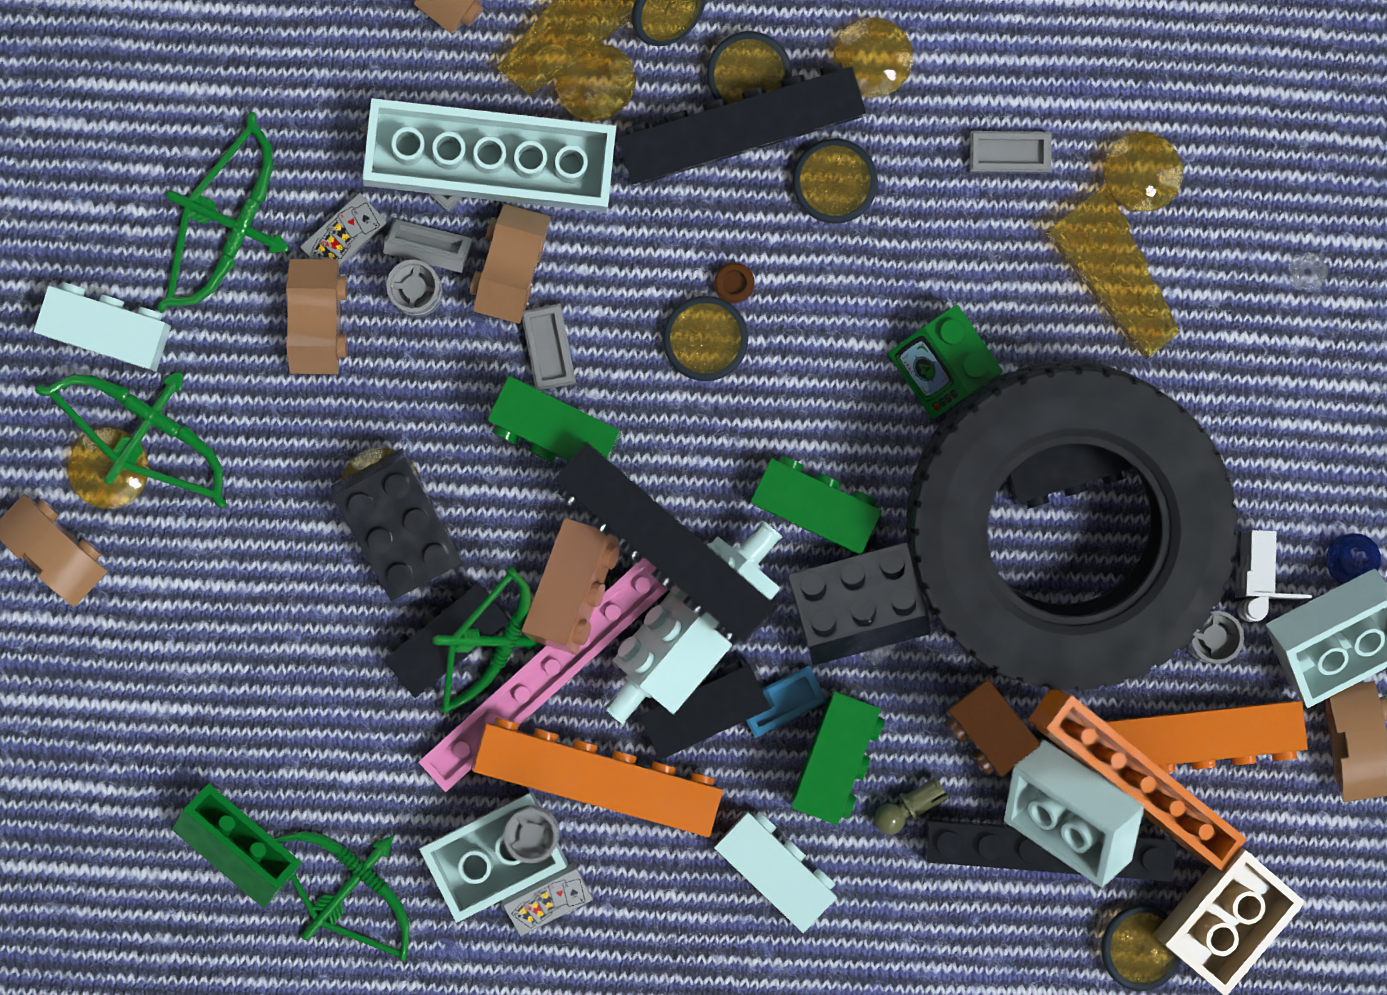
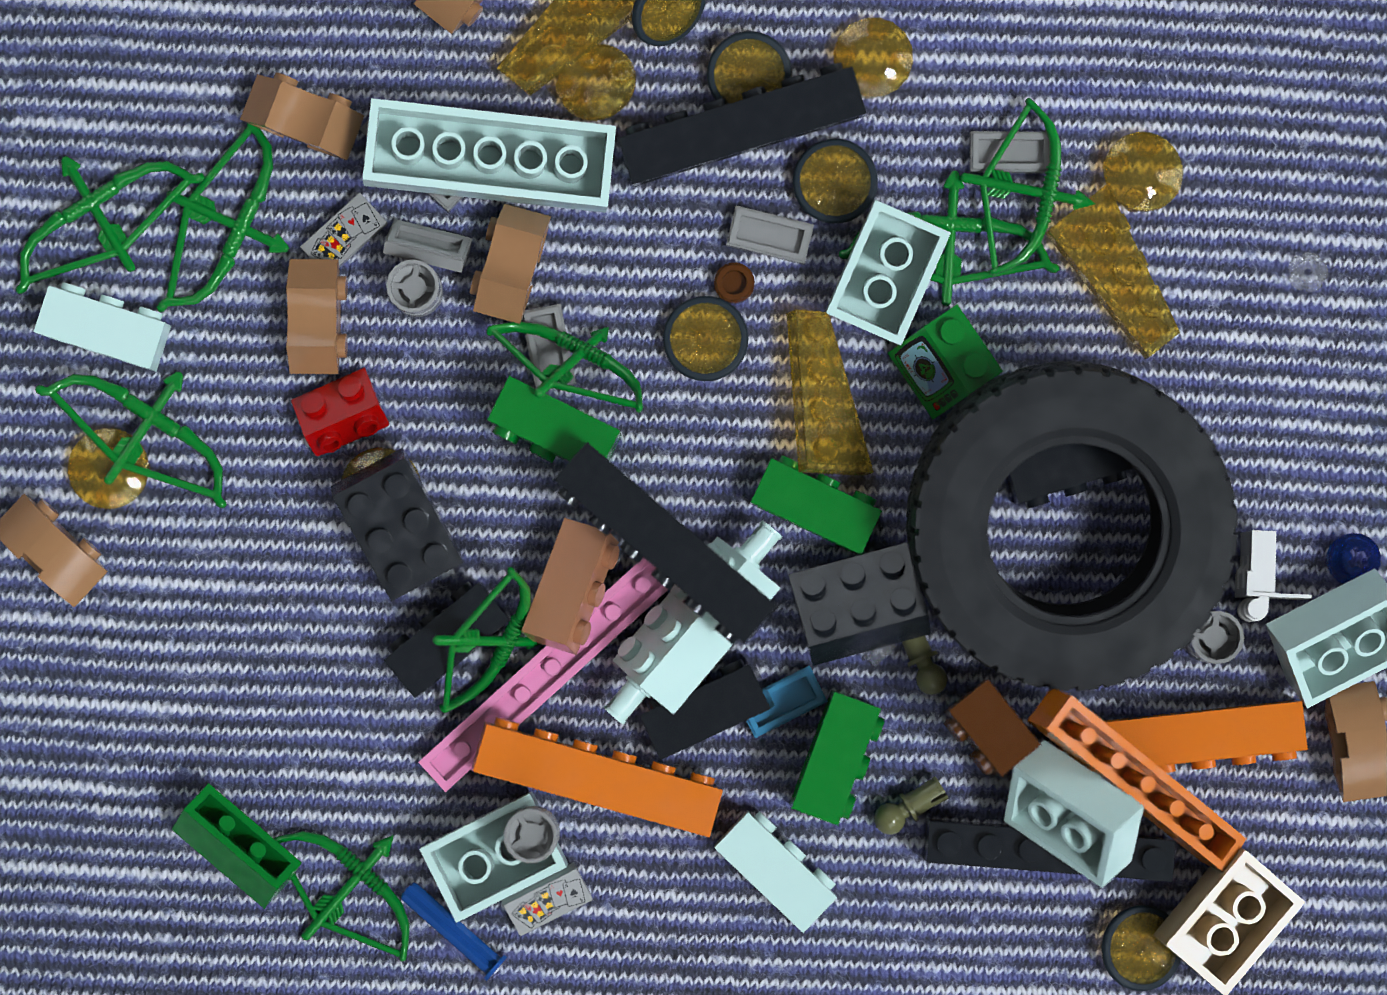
none -> green piece [15,156,204,294]
none -> medium nougat brick [240,72,365,160]
none -> red bracket [291,368,389,456]
none -> blue axle [401,882,508,981]
none -> green piece [486,322,643,413]
none -> light grey tile [726,206,814,265]
none -> clear yellow wing [786,309,874,476]
none -> light aqua brick [825,199,951,346]
none -> green piece [839,170,1059,306]
none -> olive pin [902,636,948,695]
none -> green piece [960,98,1096,276]

